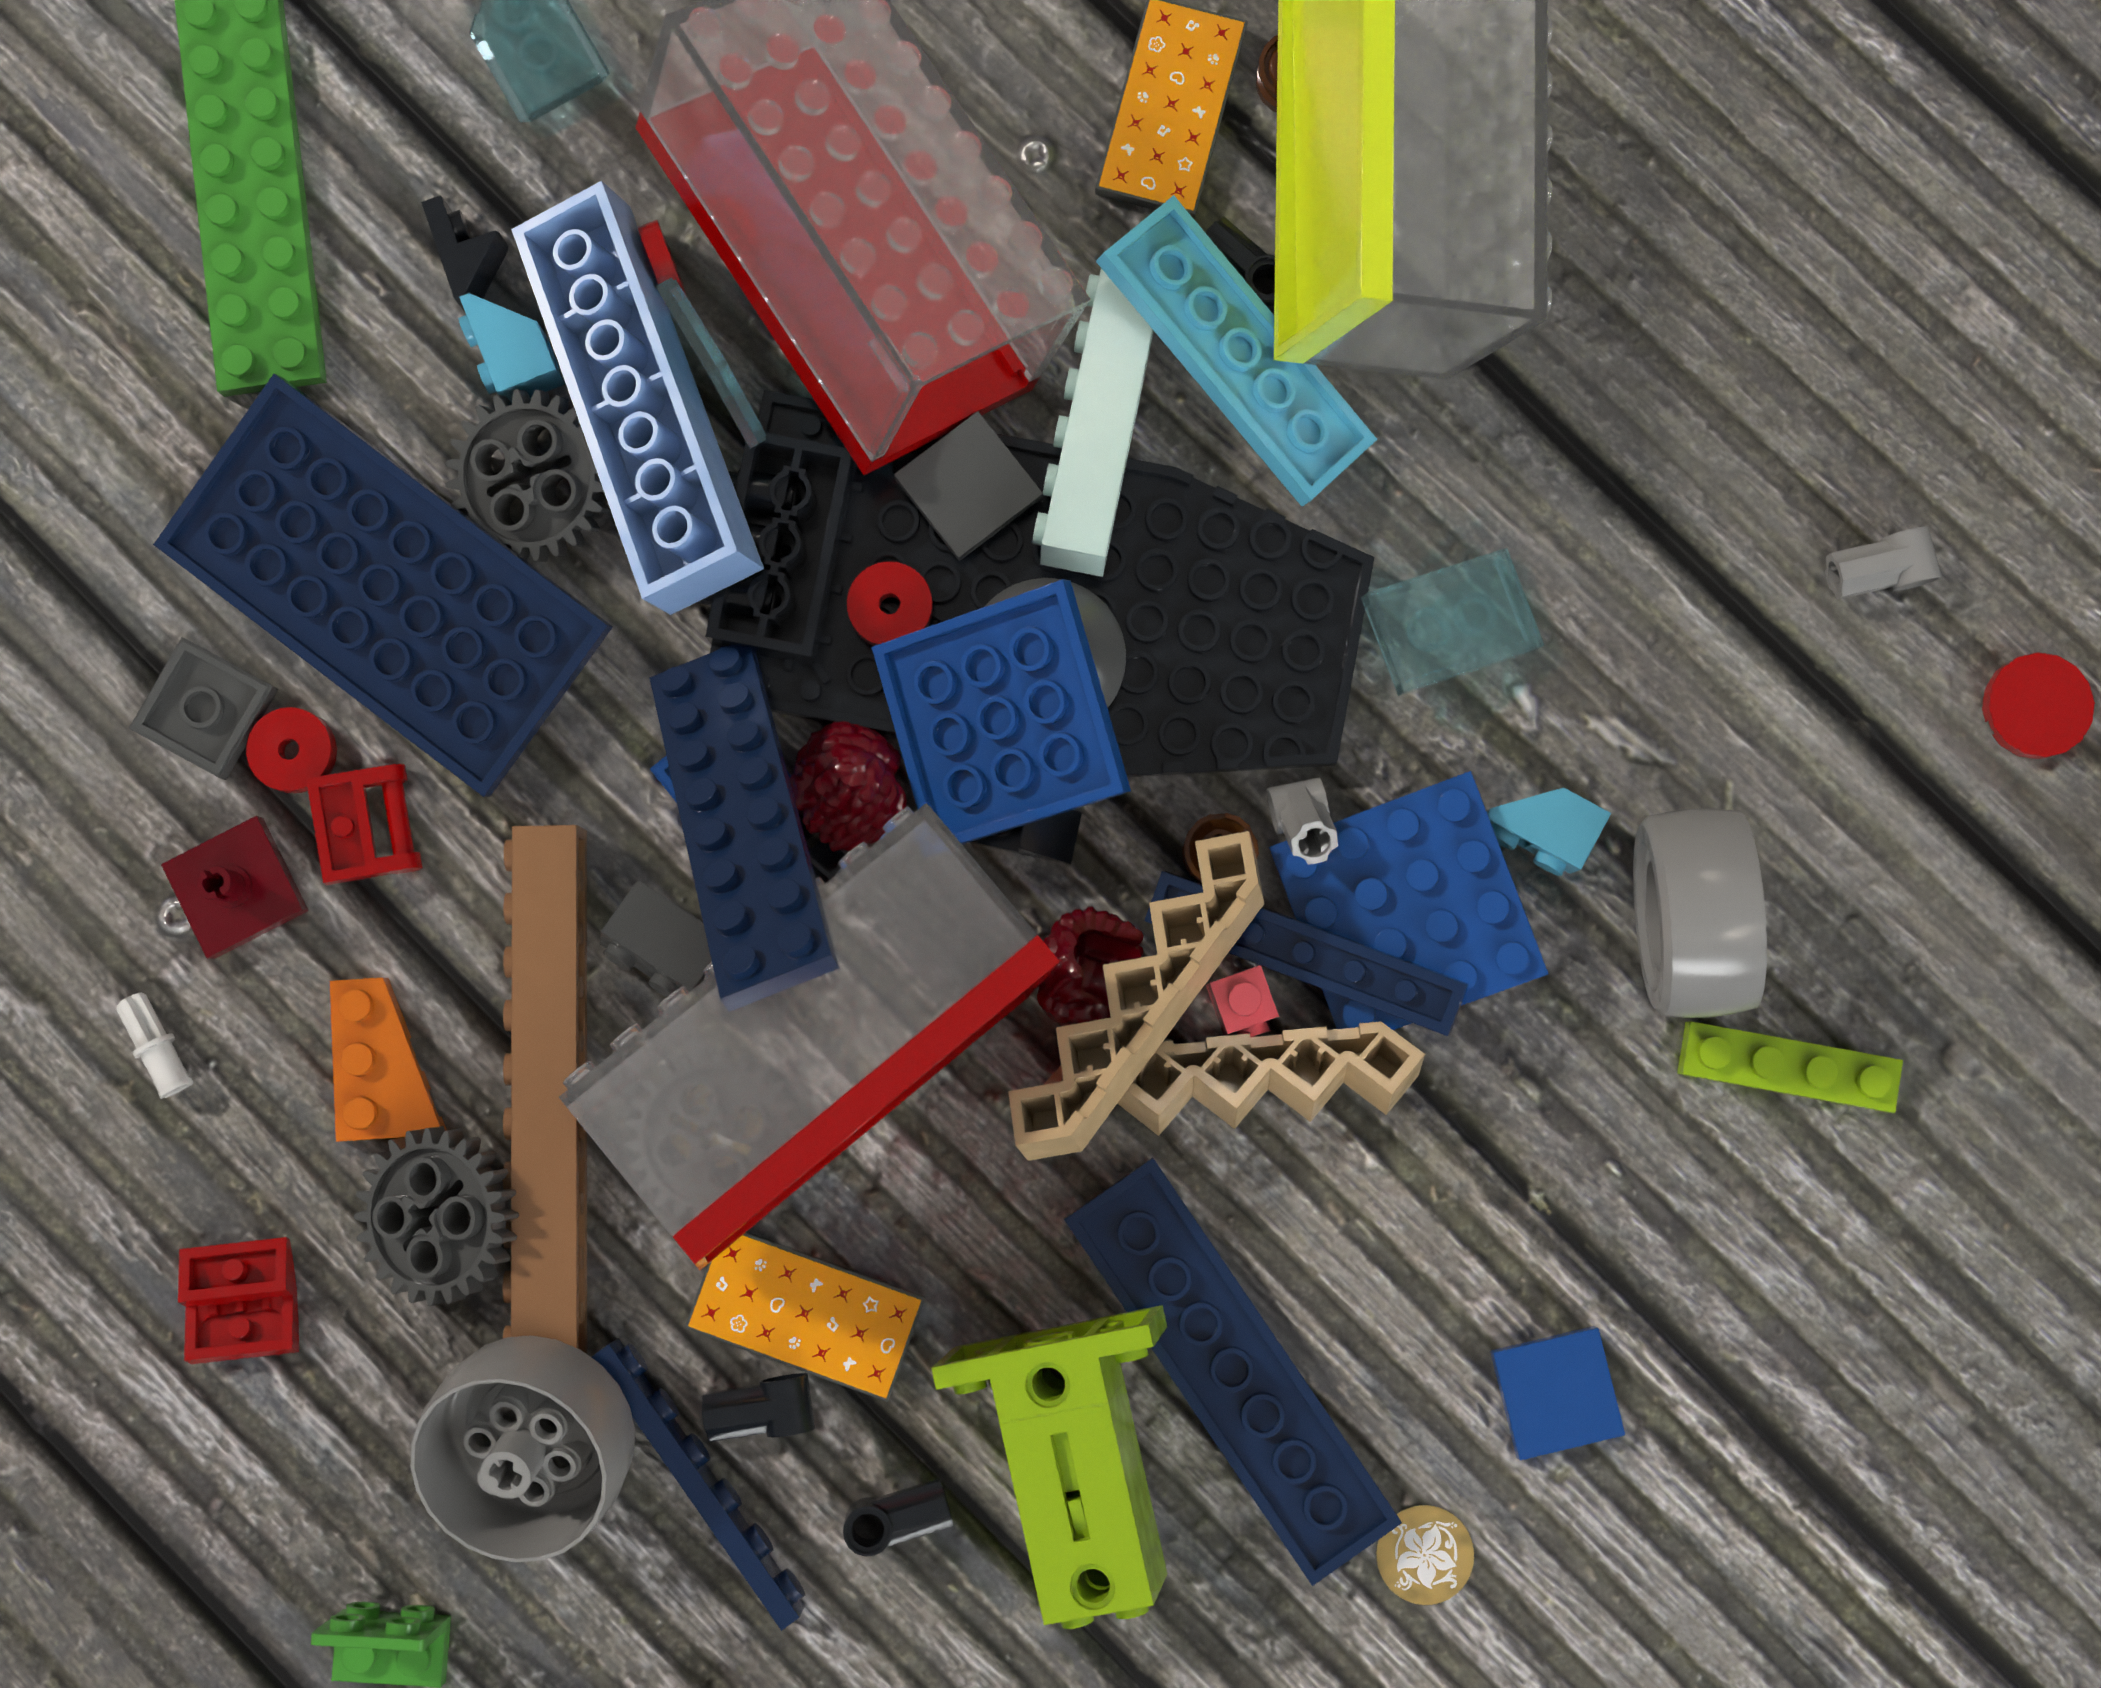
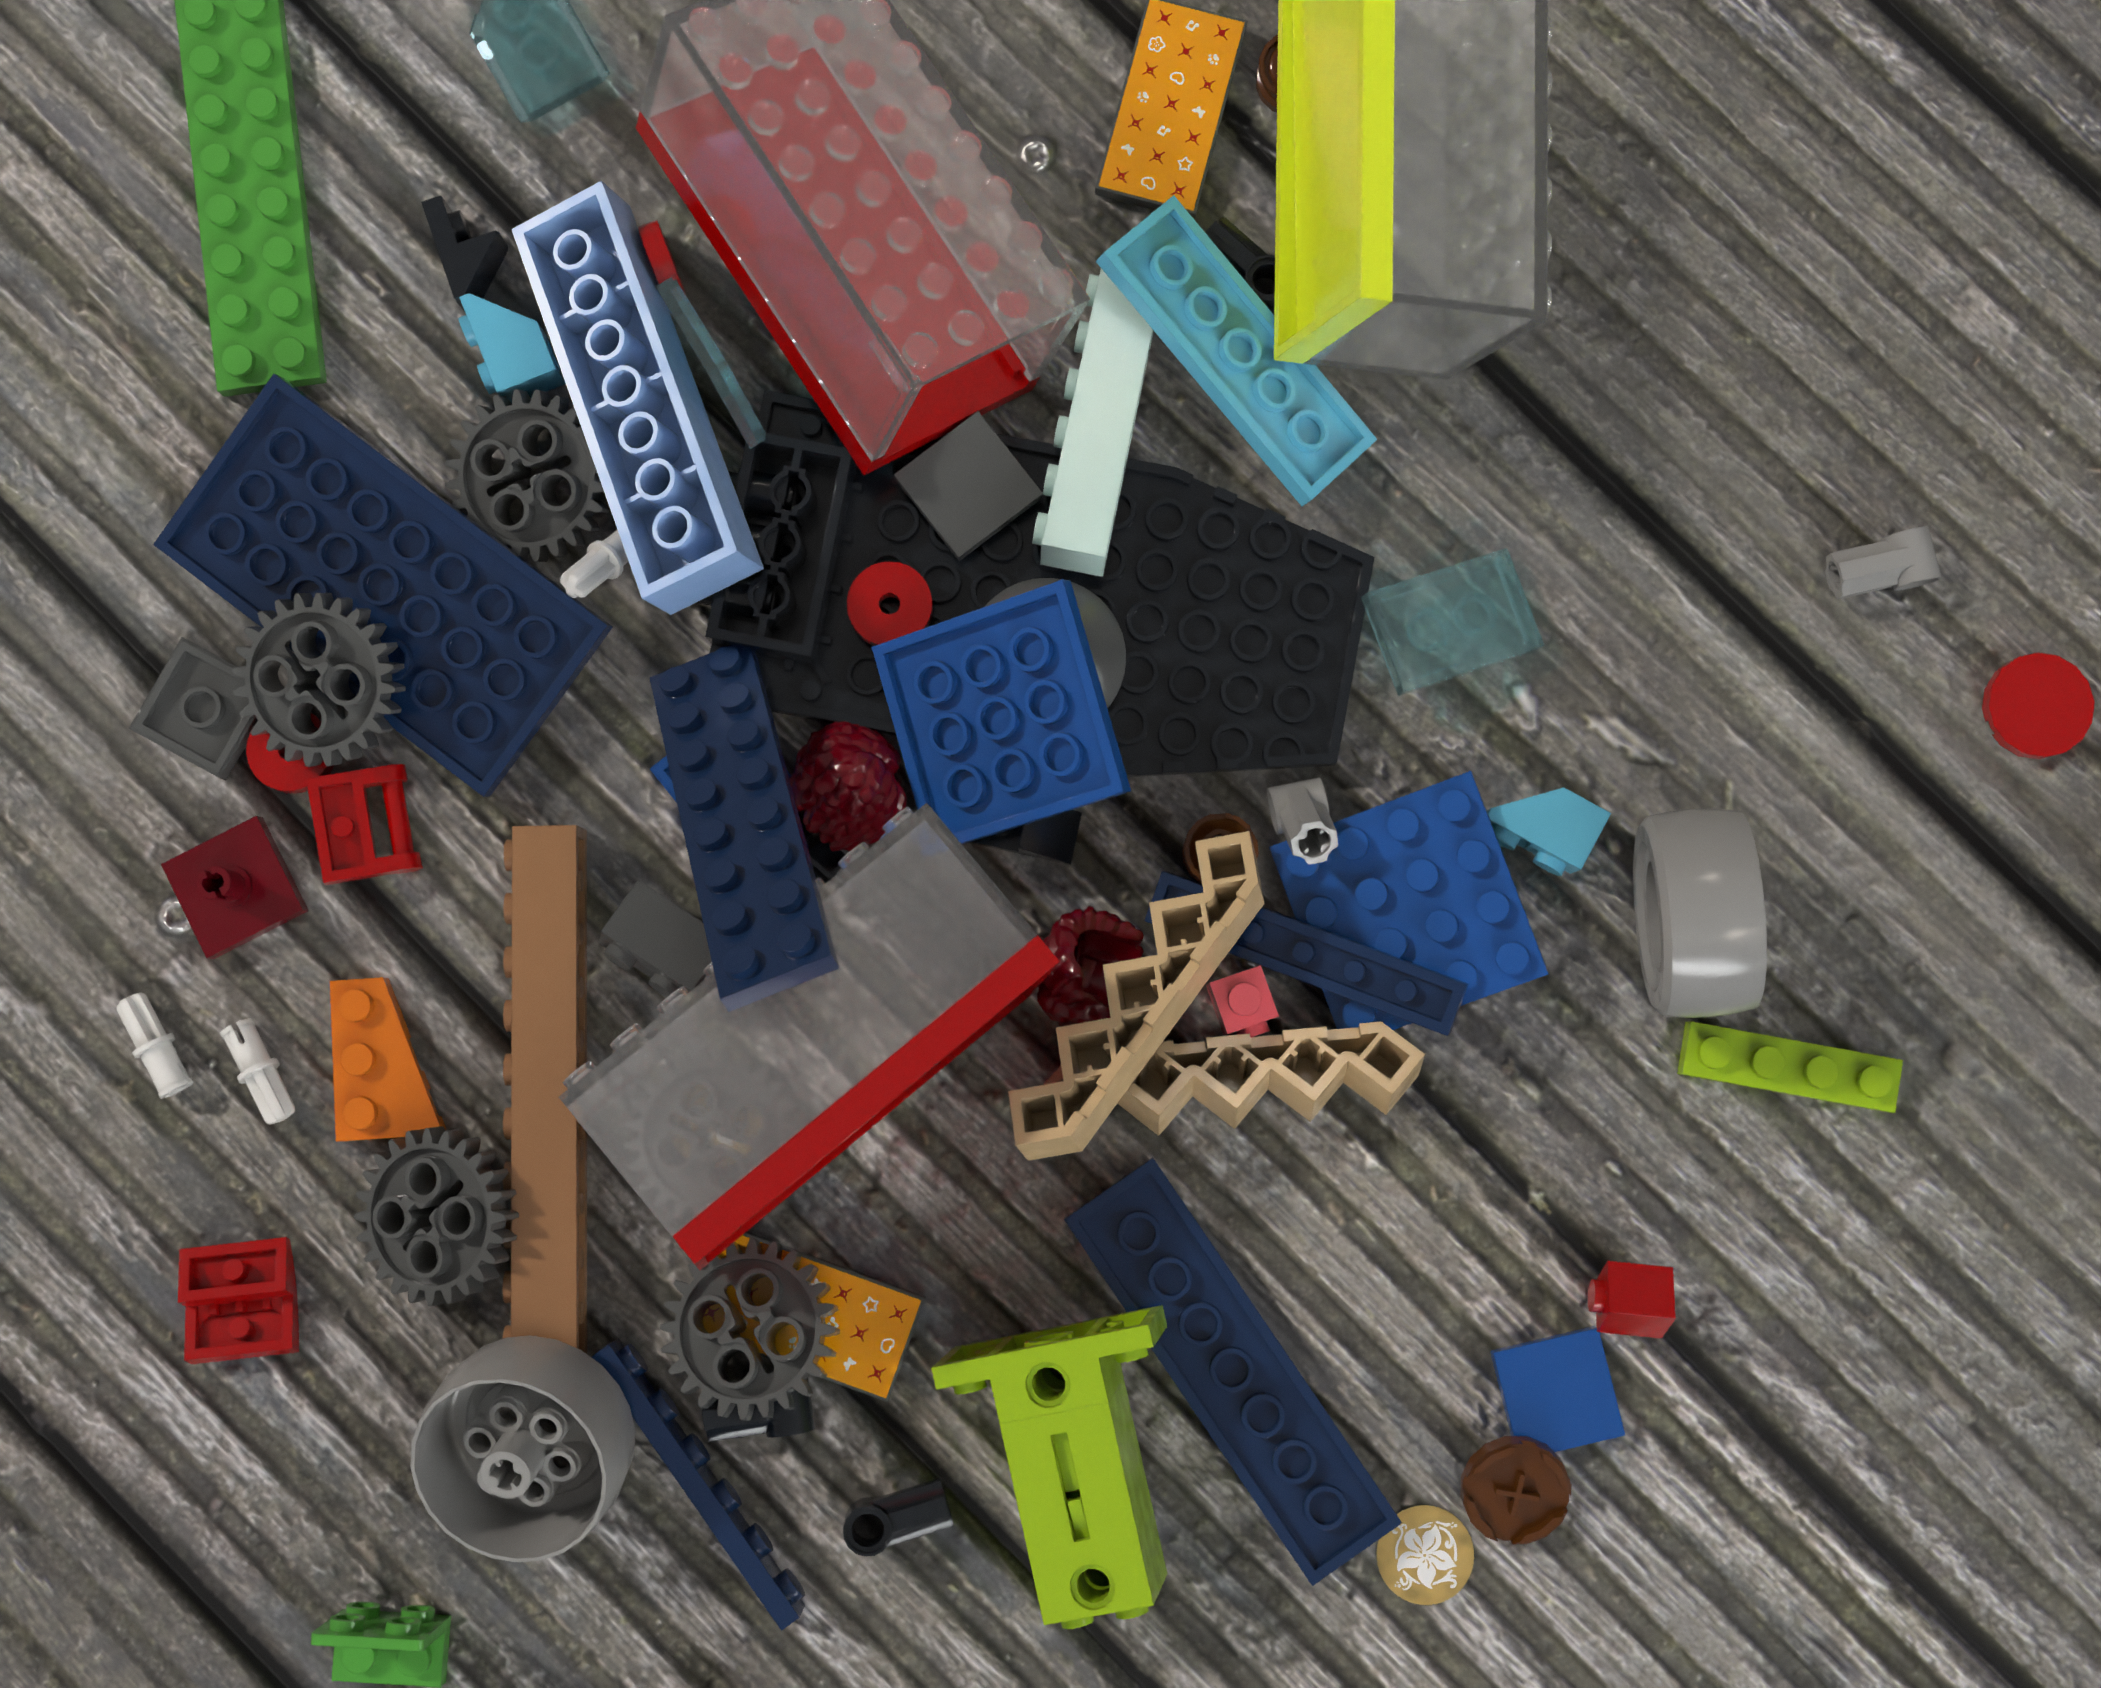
none -> white axle [220,1018,295,1125]
none -> dark grey gear [231,593,406,767]
none -> white axle [560,530,629,598]
none -> dark grey gear [660,1238,840,1421]
none -> reddish brown tile [1460,1436,1572,1544]
none -> red brick [1588,1261,1676,1339]

